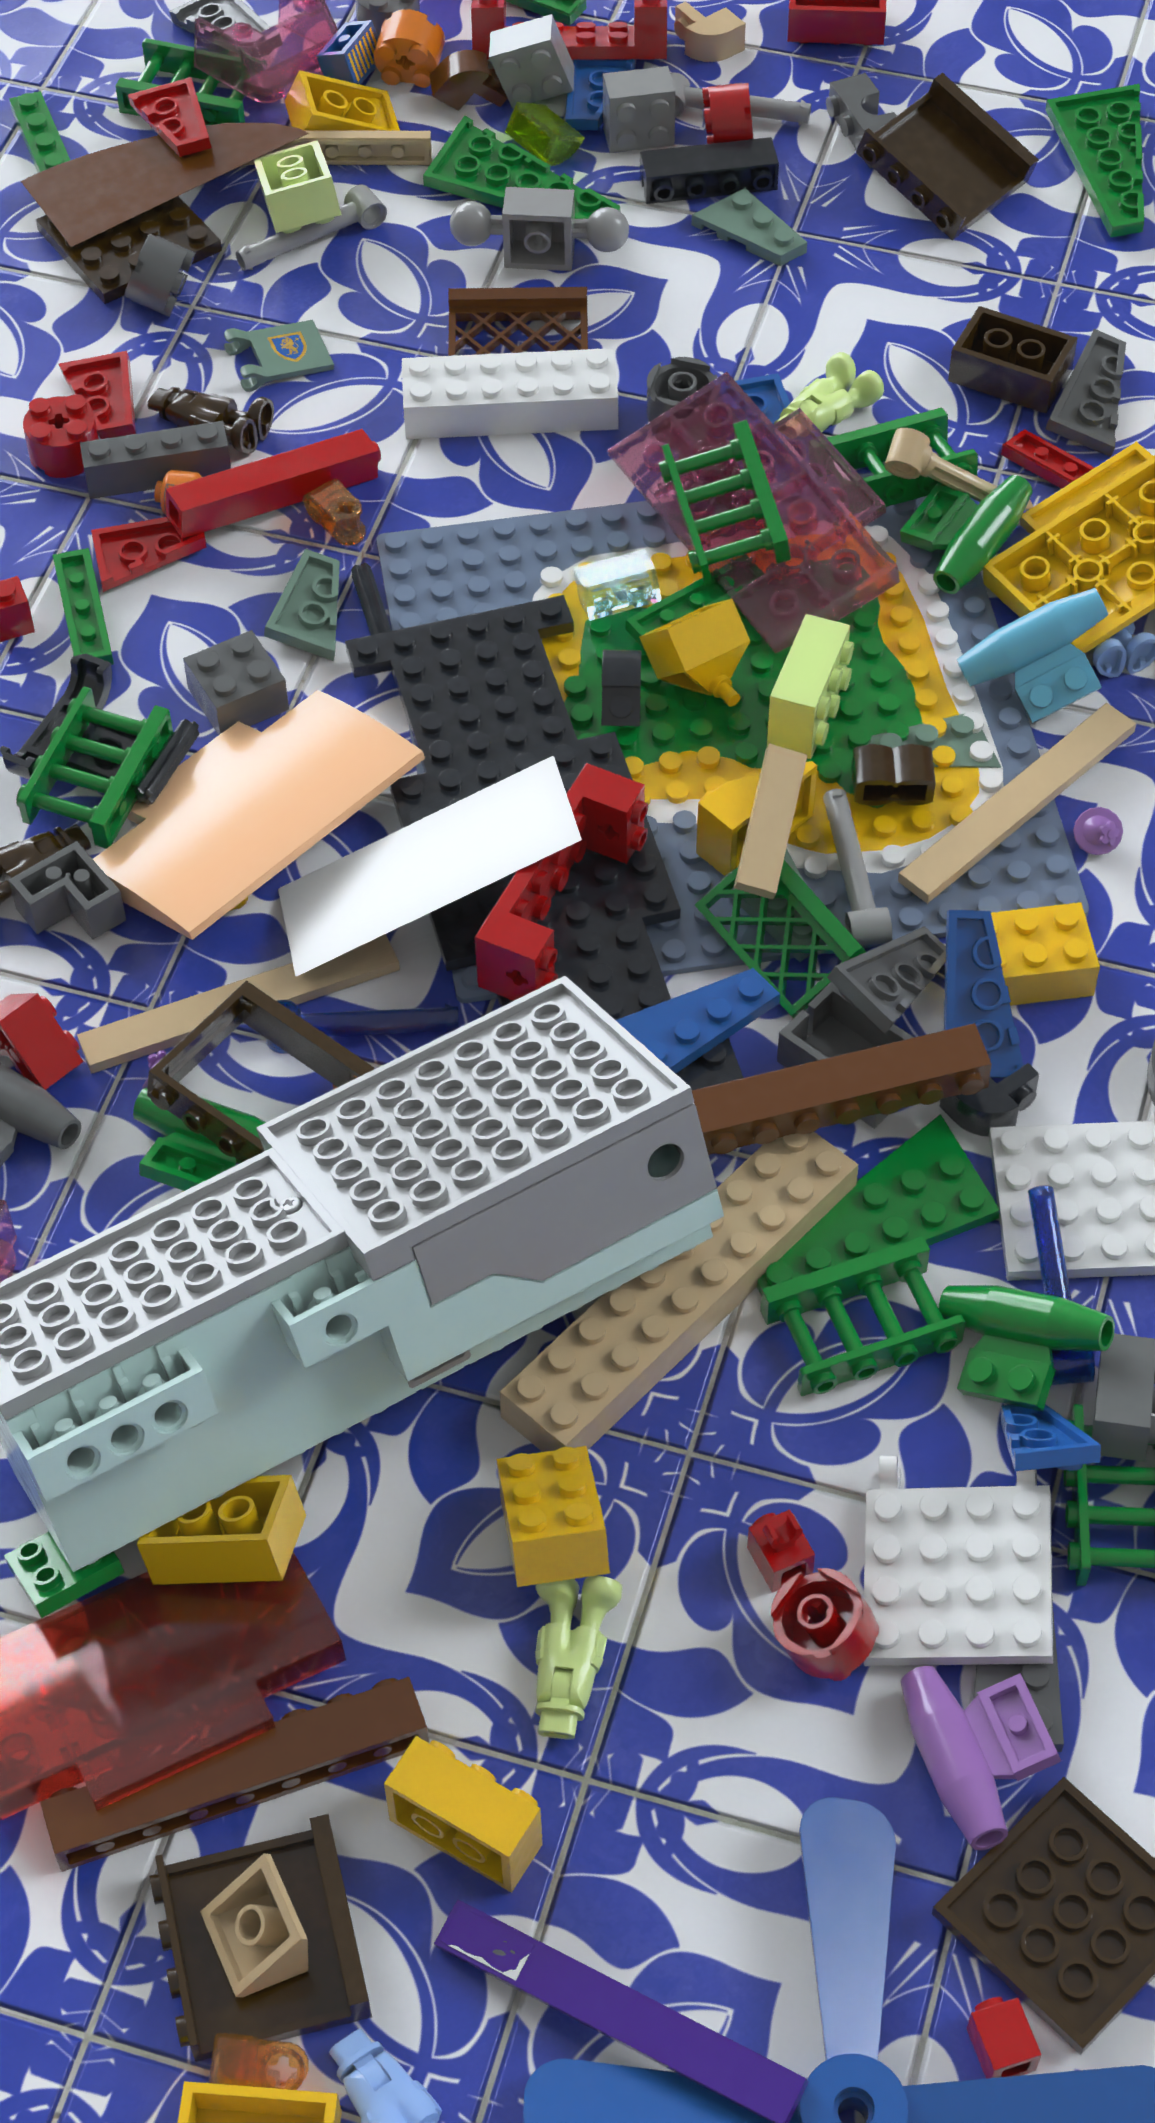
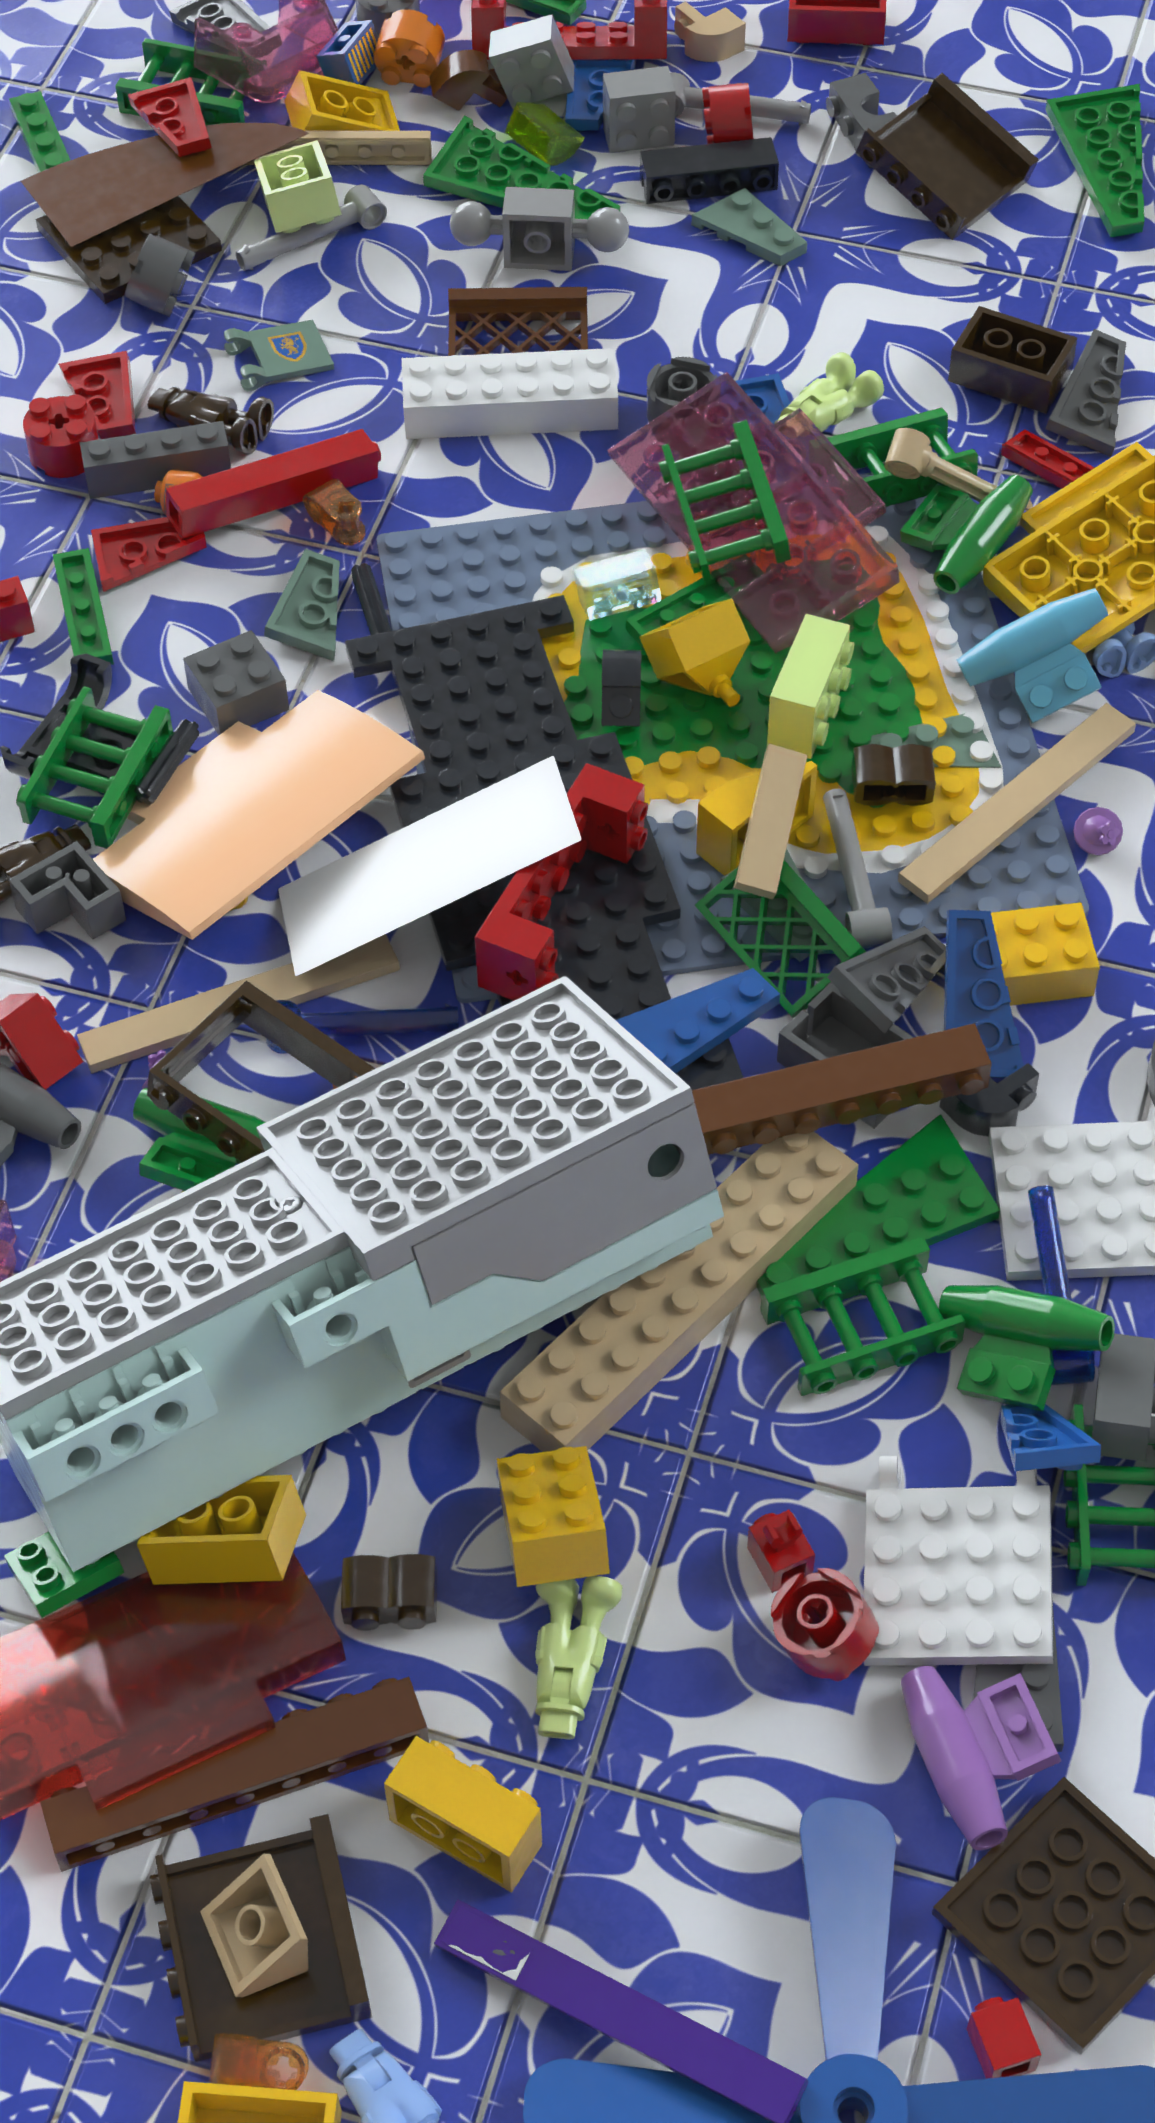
none -> dark brown brick [341,1554,437,1631]

